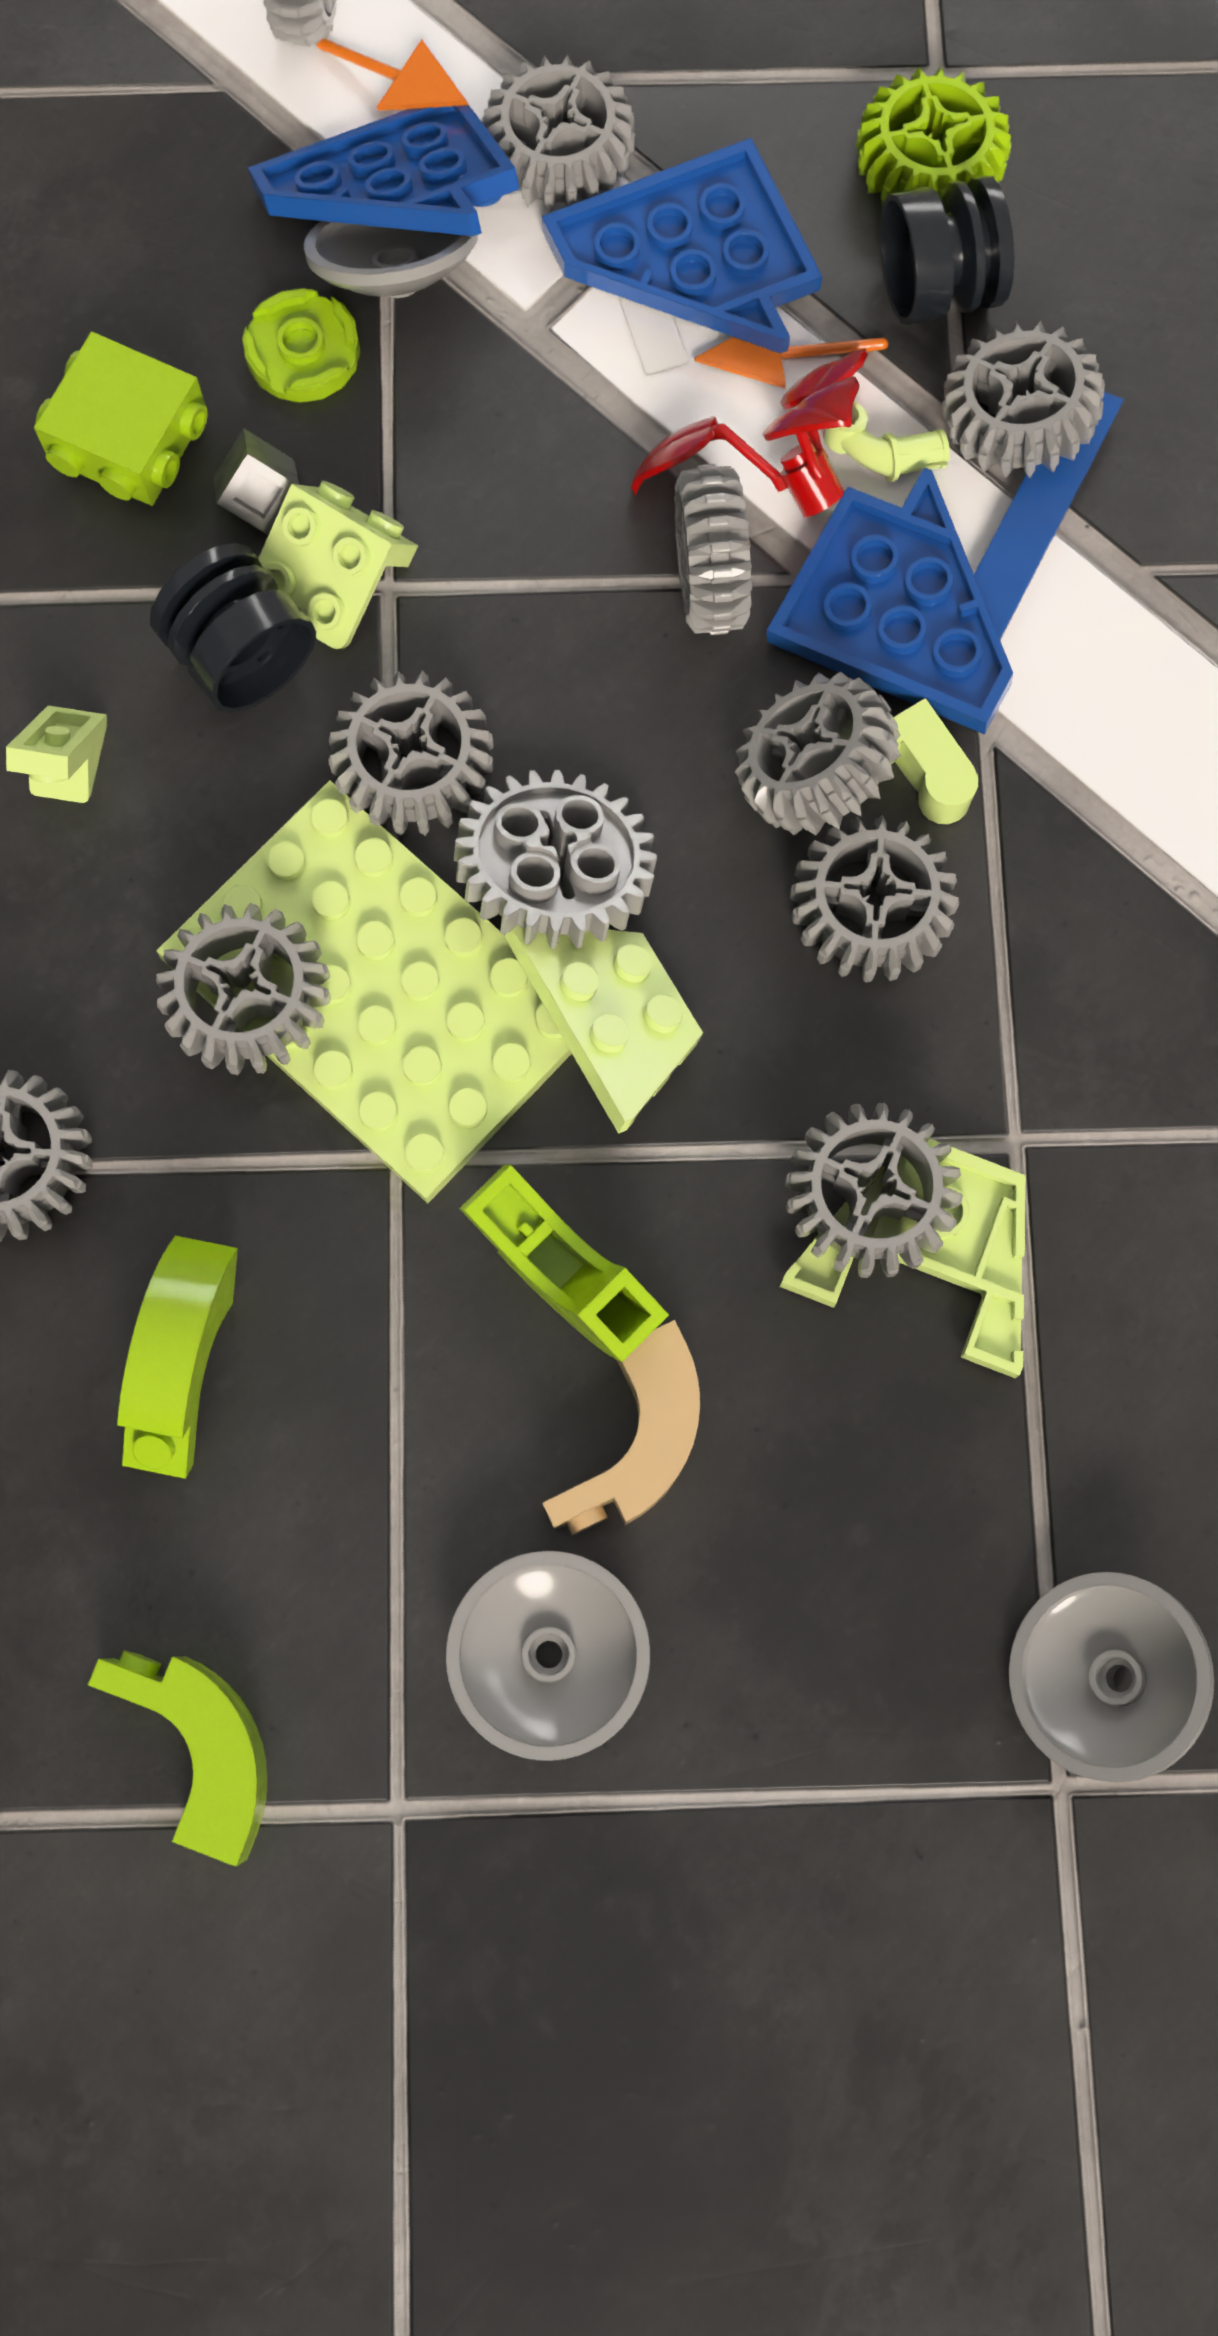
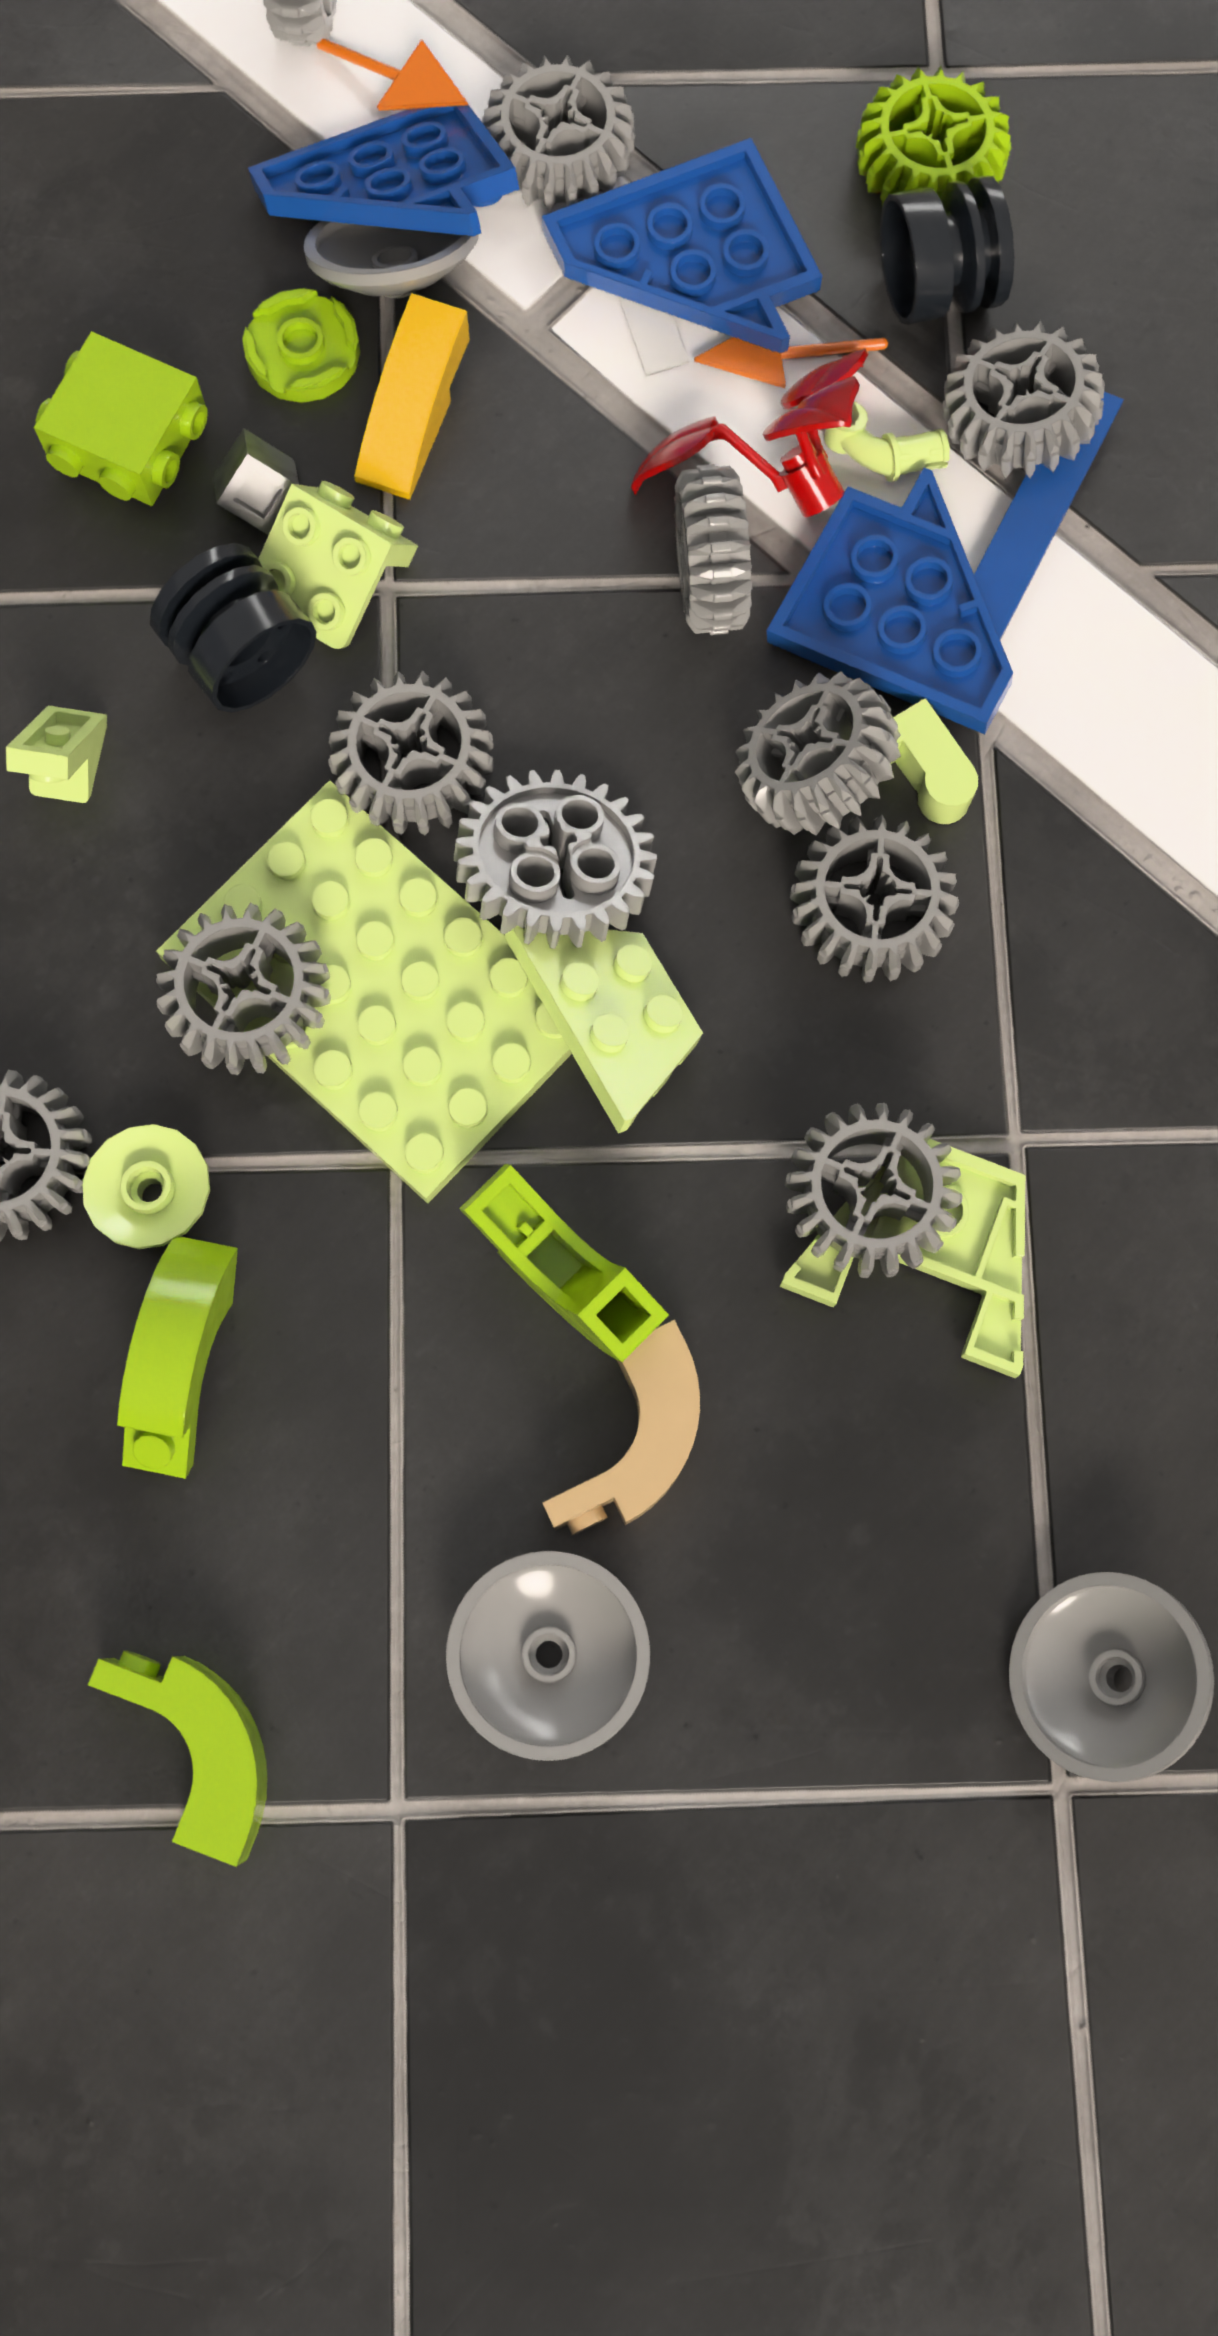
none -> yellowish green dish [82,1124,210,1249]
none -> yellow slope [354,293,470,500]

